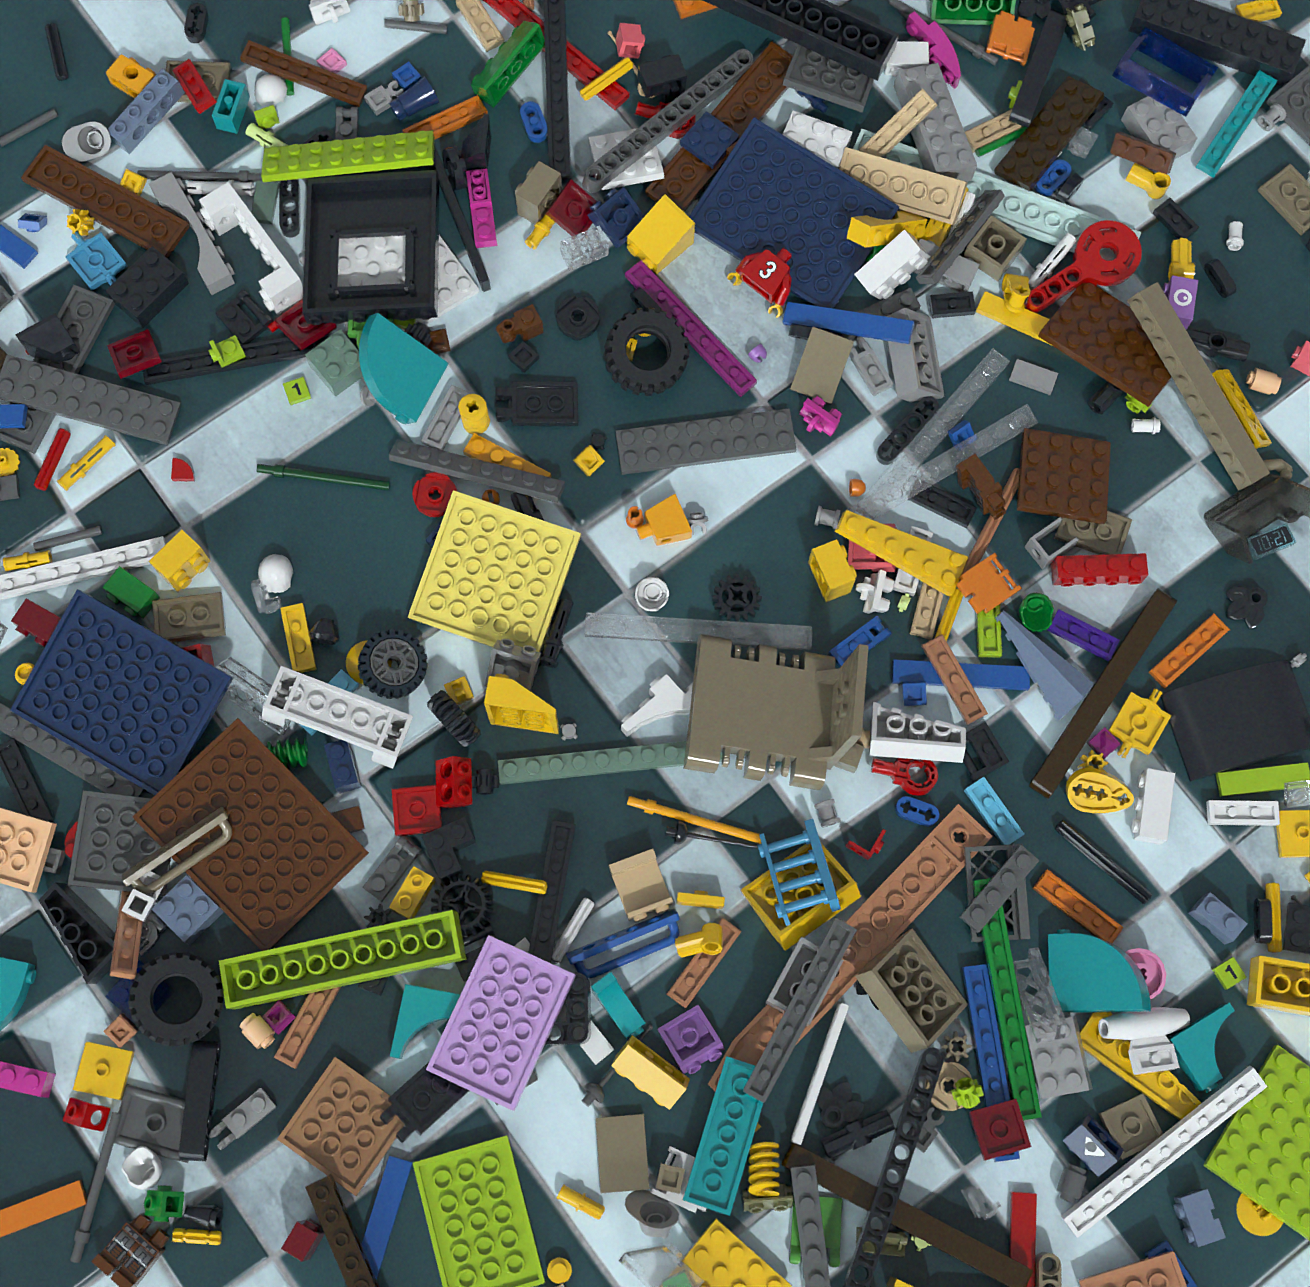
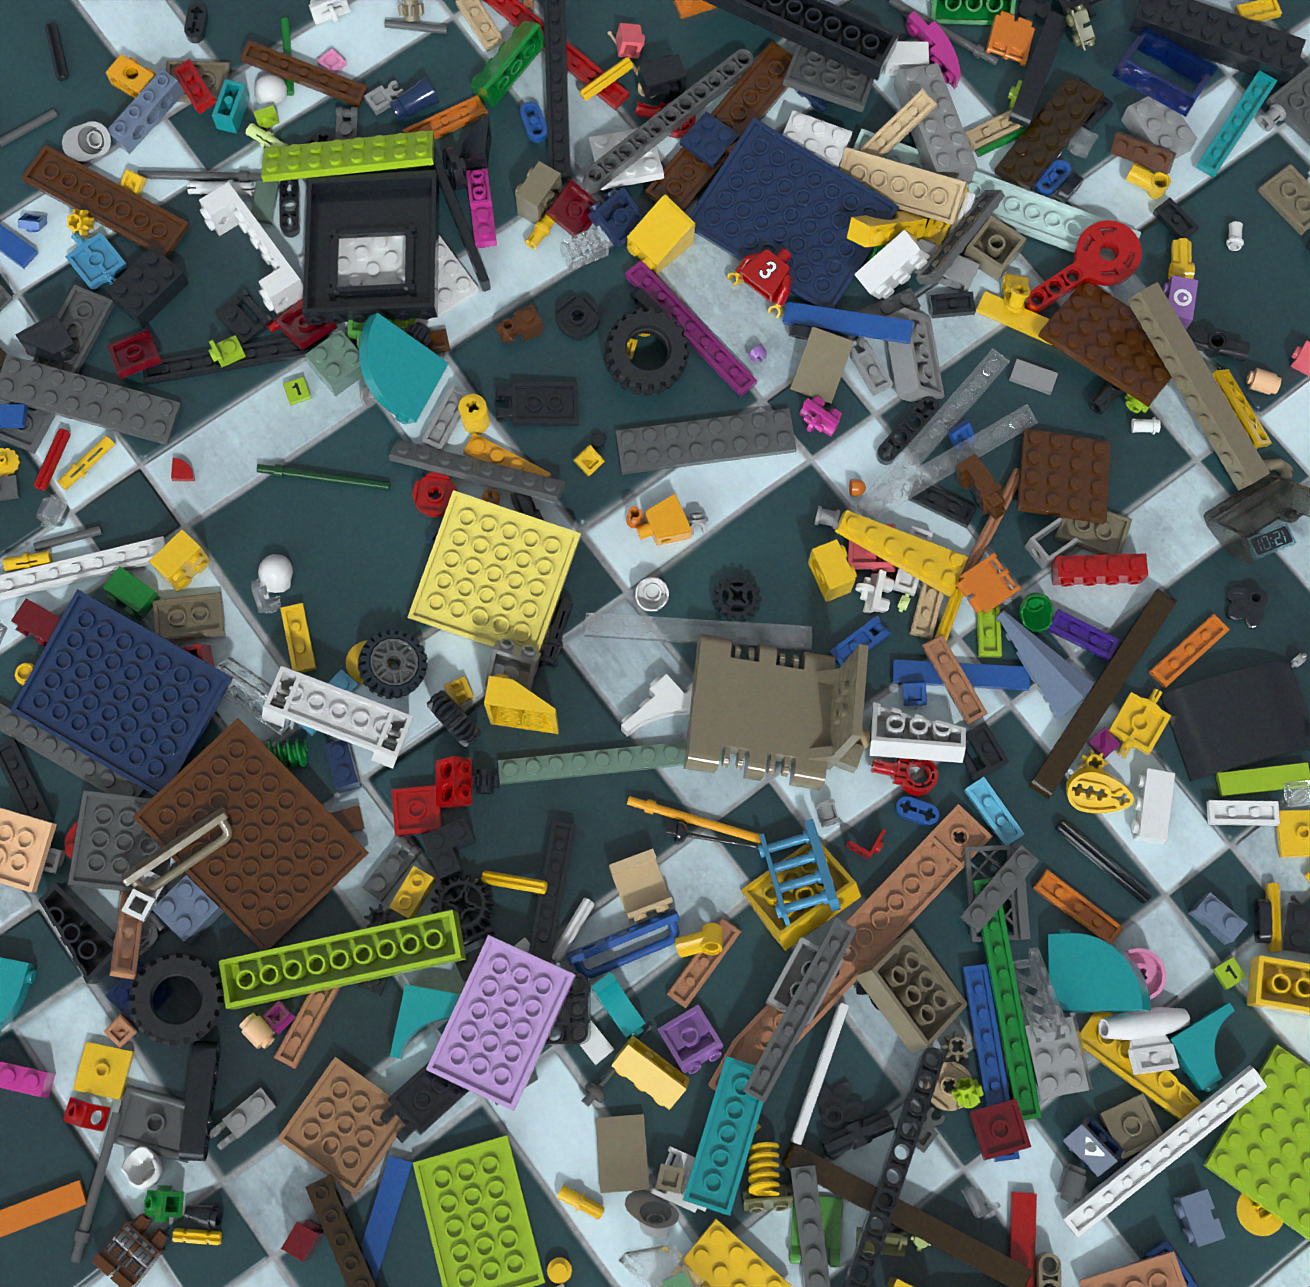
light grey arch [148,172,235,295] -> none
black cone [308,618,340,645] -> none
blue plate [392,62,422,91] -> none
black plate [508,341,539,373] -> none
light grey piece [560,723,578,741] -> none
yellow plate [676,890,725,909] -> none
white pin [1029,233,1077,290] -> none
black beam [1204,259,1236,298] -> none
none -> clear head [36,494,70,530]

